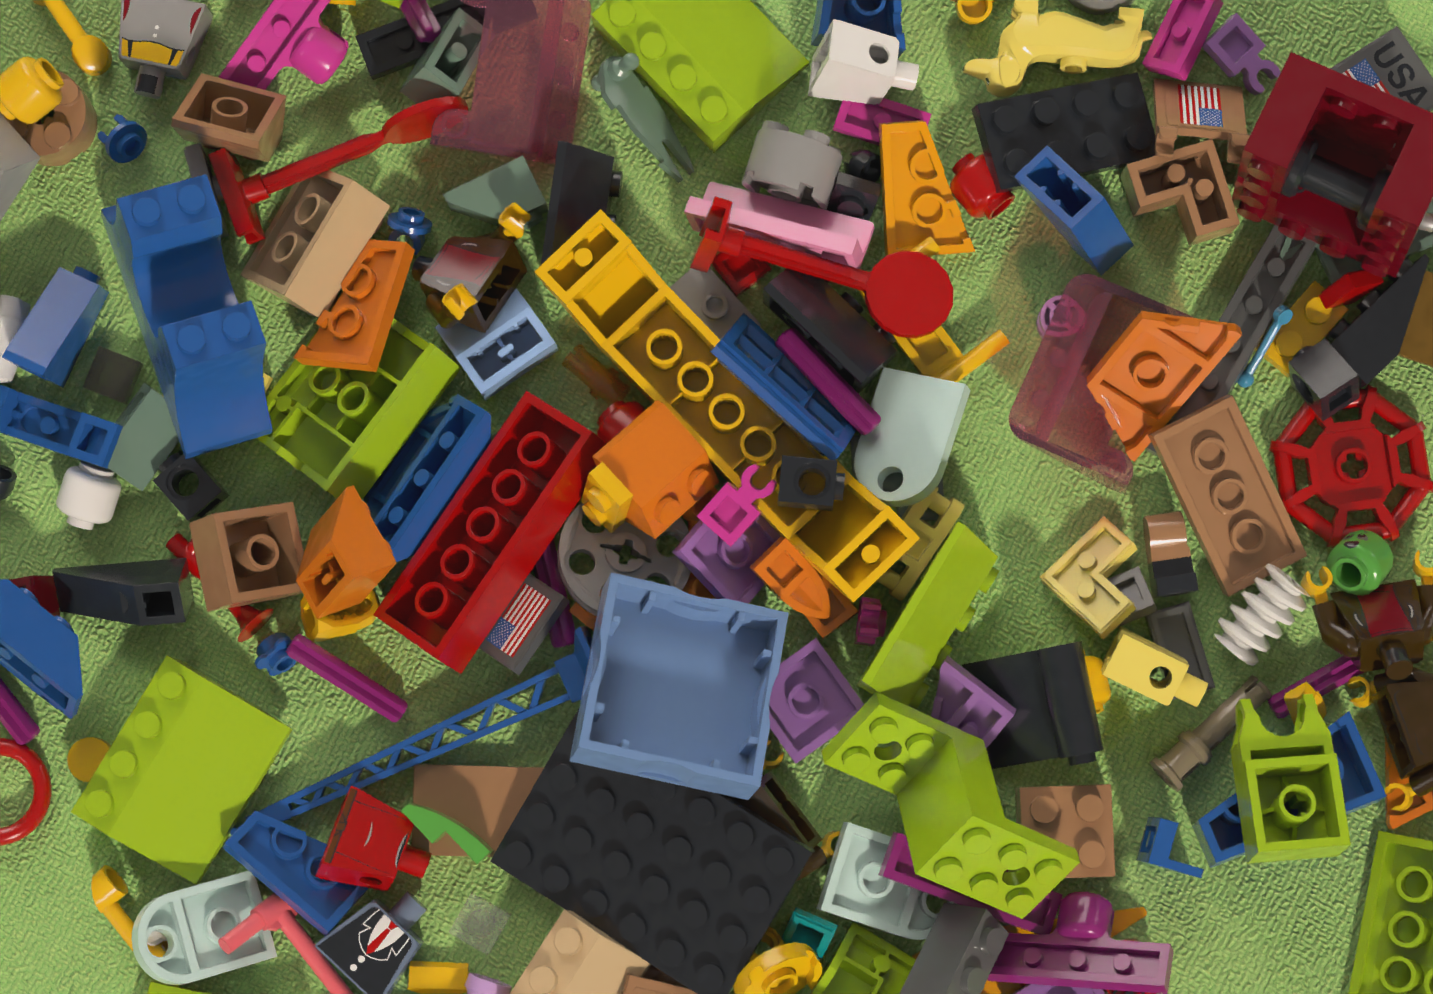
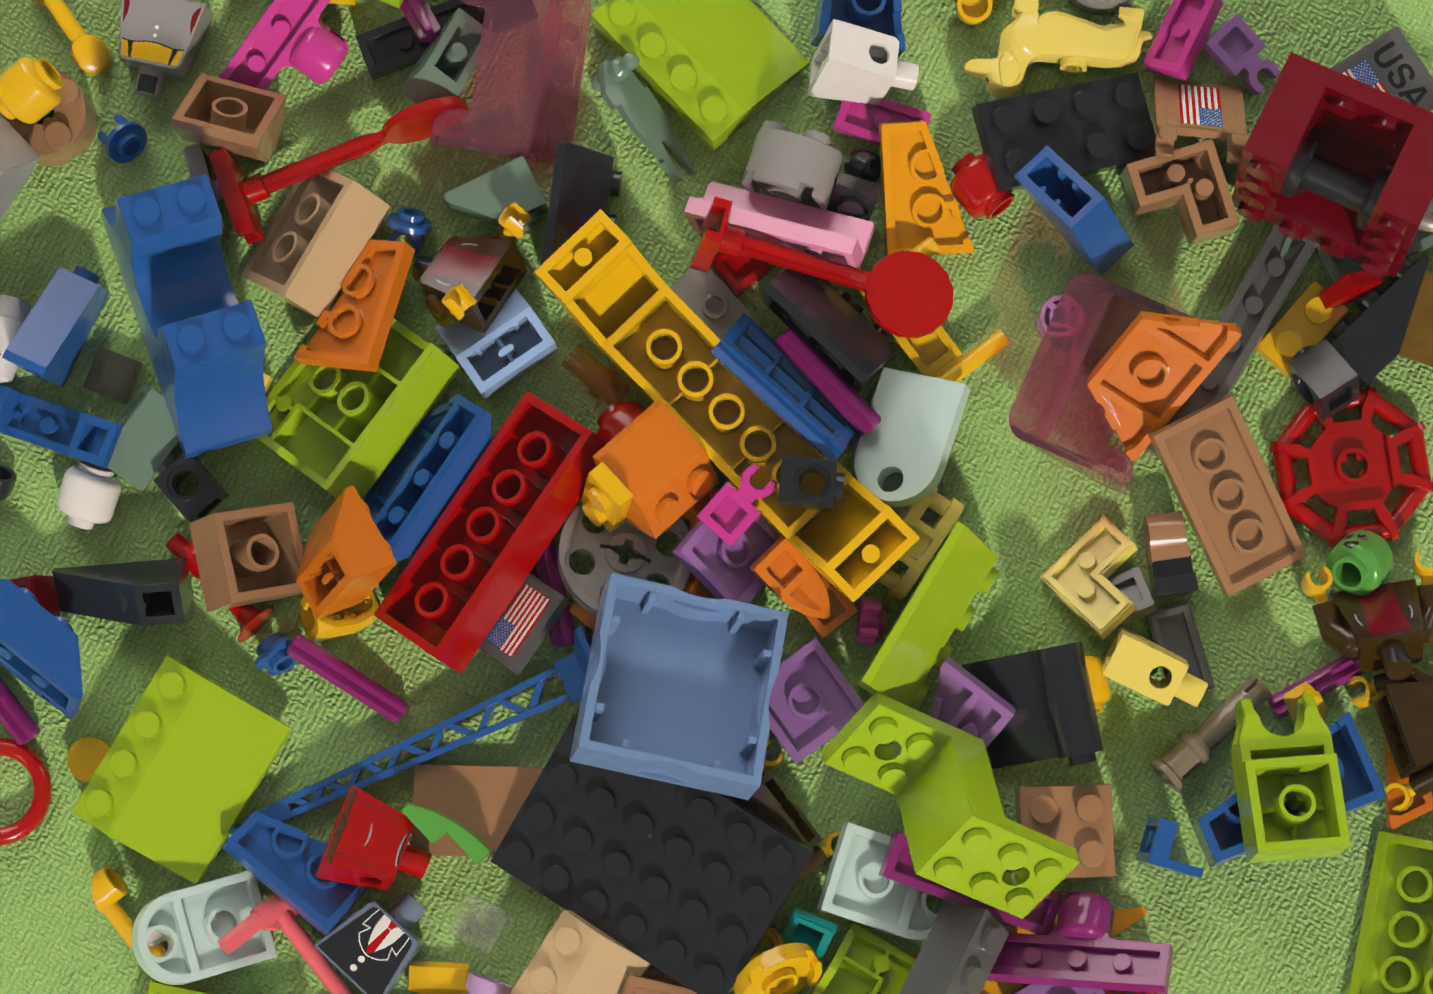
white piece [1214,563,1310,666] -> none
dark azure hinge [1237,305,1293,388] -> none

